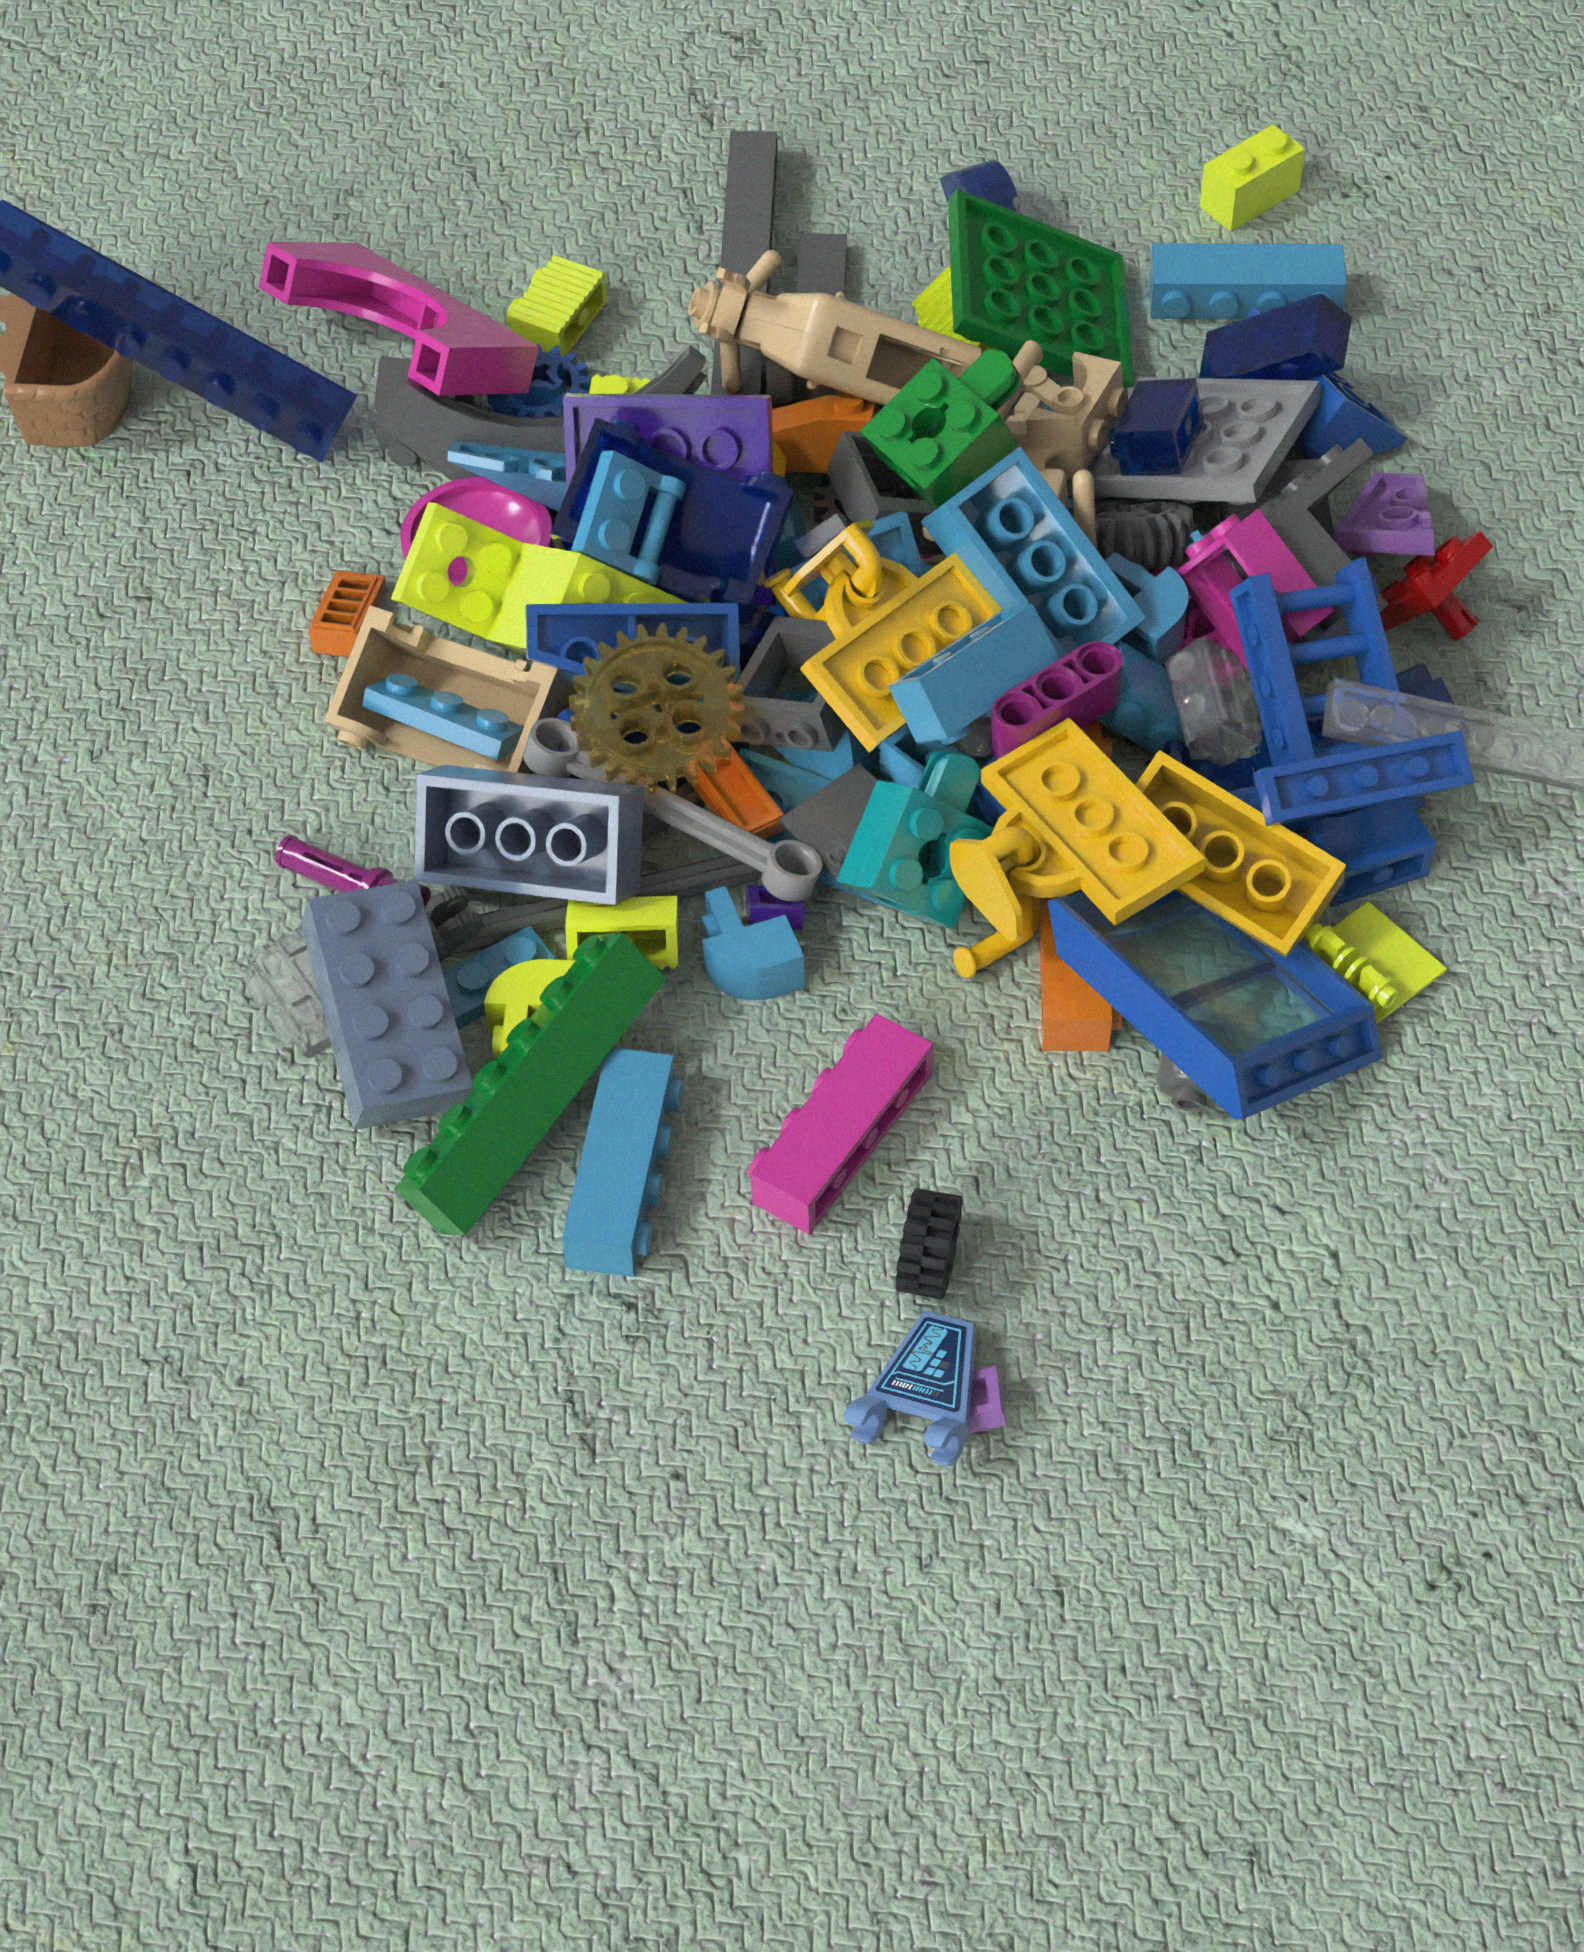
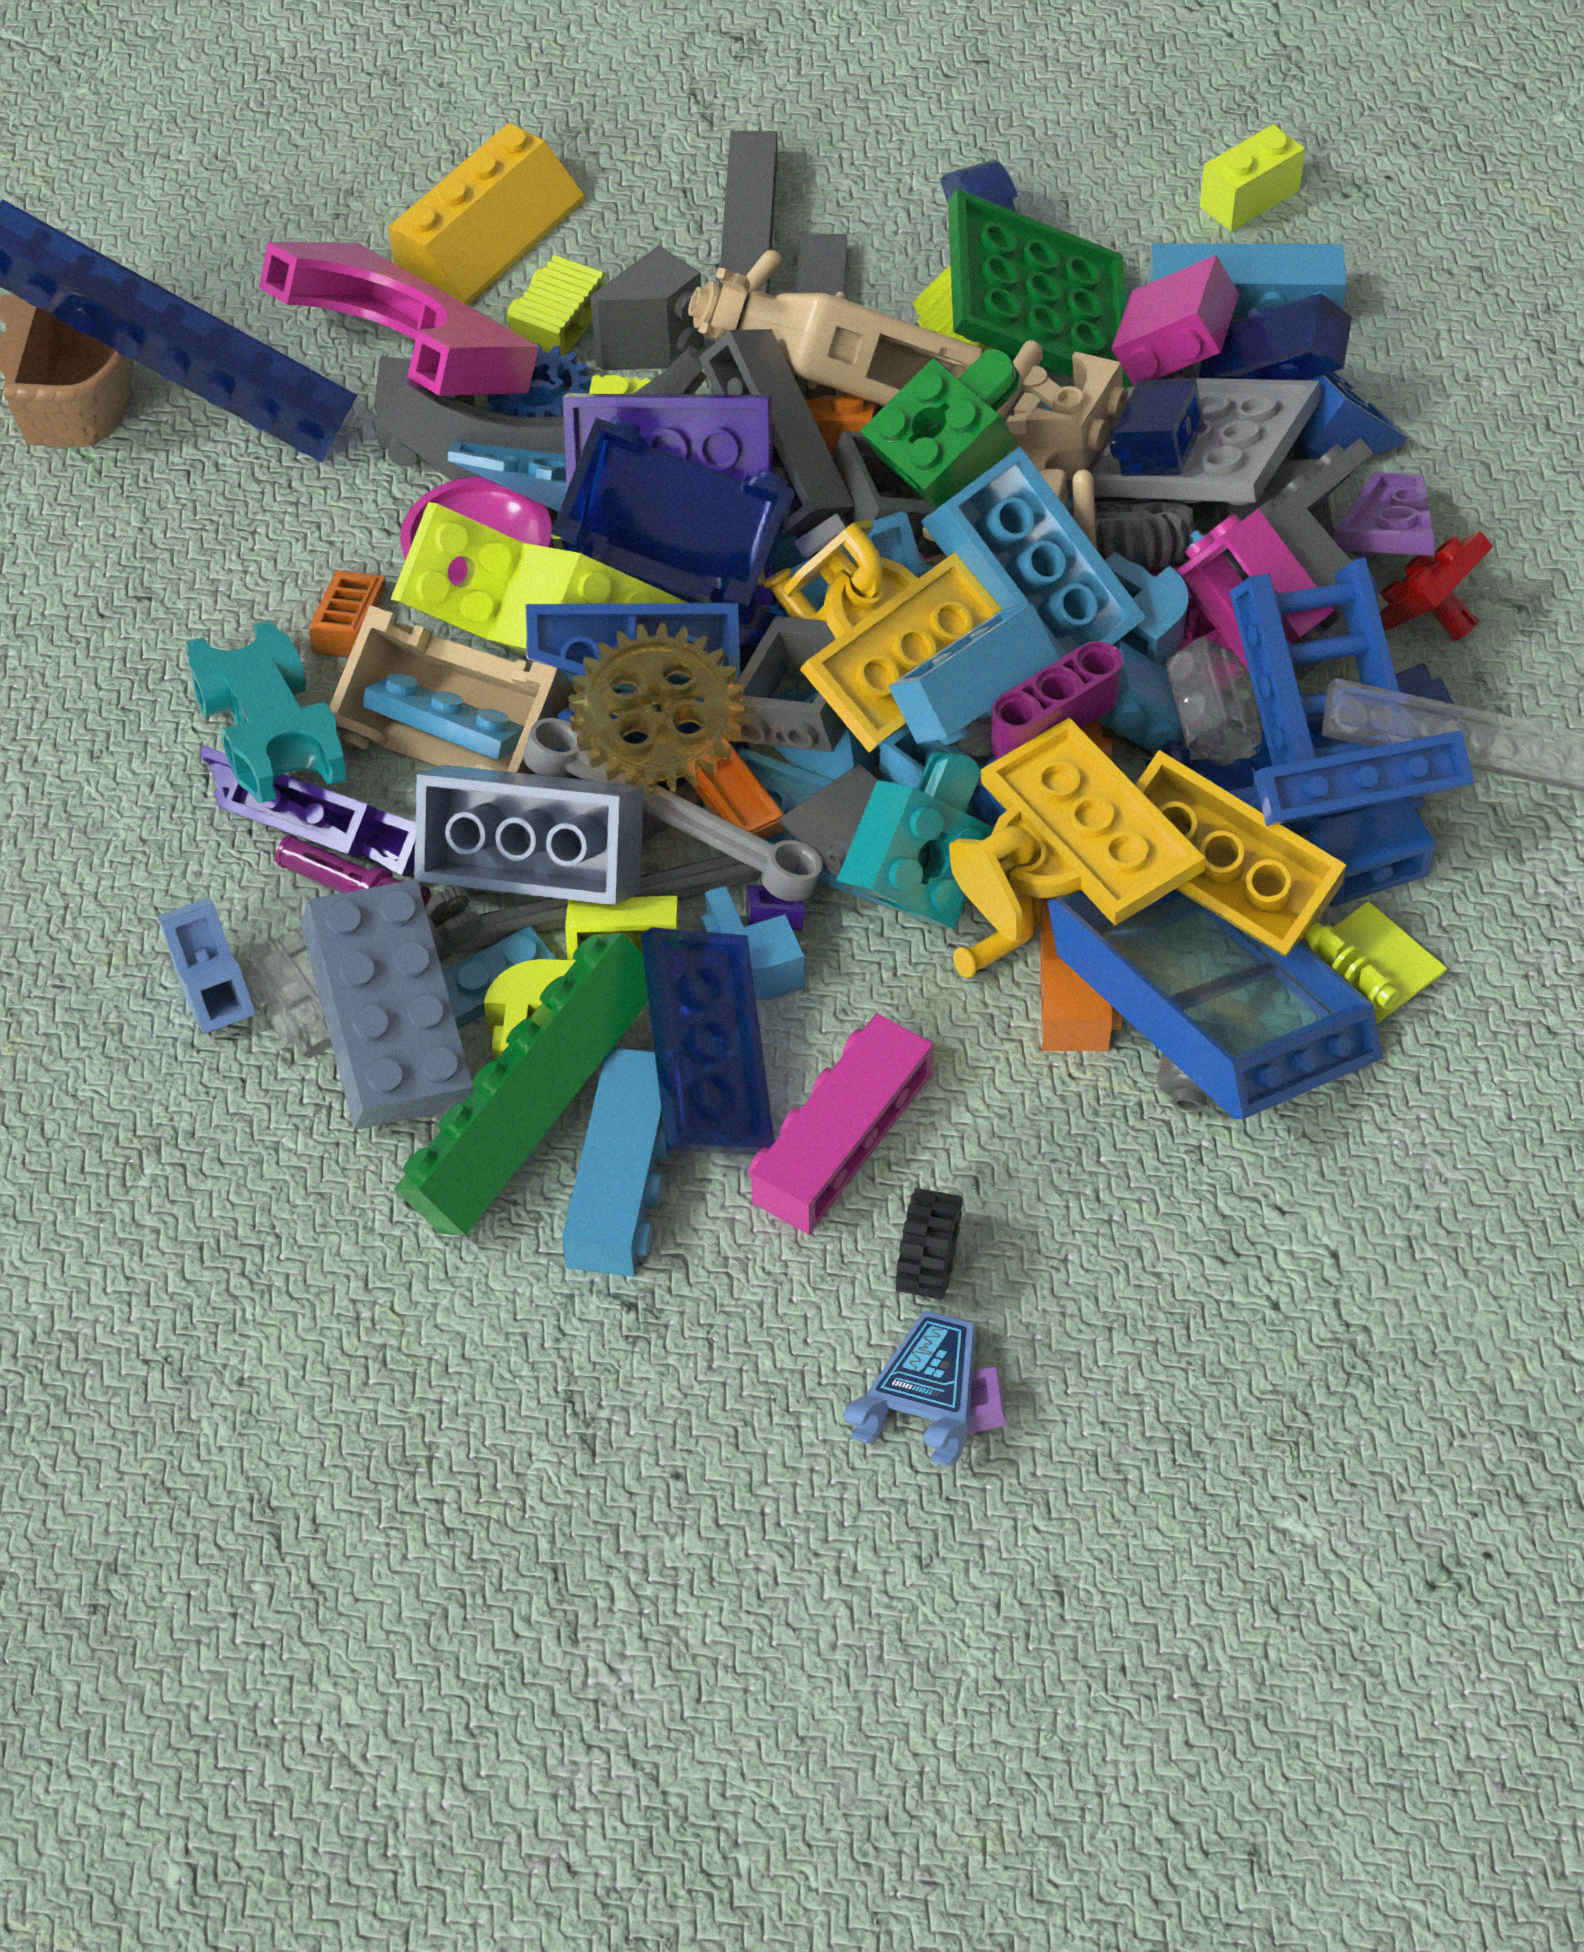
dark azure plate [571,450,686,585] -> none
none -> medium blue brick [157,897,256,1034]
none -> teal piece [185,620,347,803]
none -> wedge [200,746,416,877]
none -> yellow slope [388,122,585,305]
none -> dark grey slope [590,245,704,371]
none -> clear blue plate [641,927,775,1155]
none -> dark grey brick [699,329,855,536]
none -> dark pink brick [1111,255,1239,388]

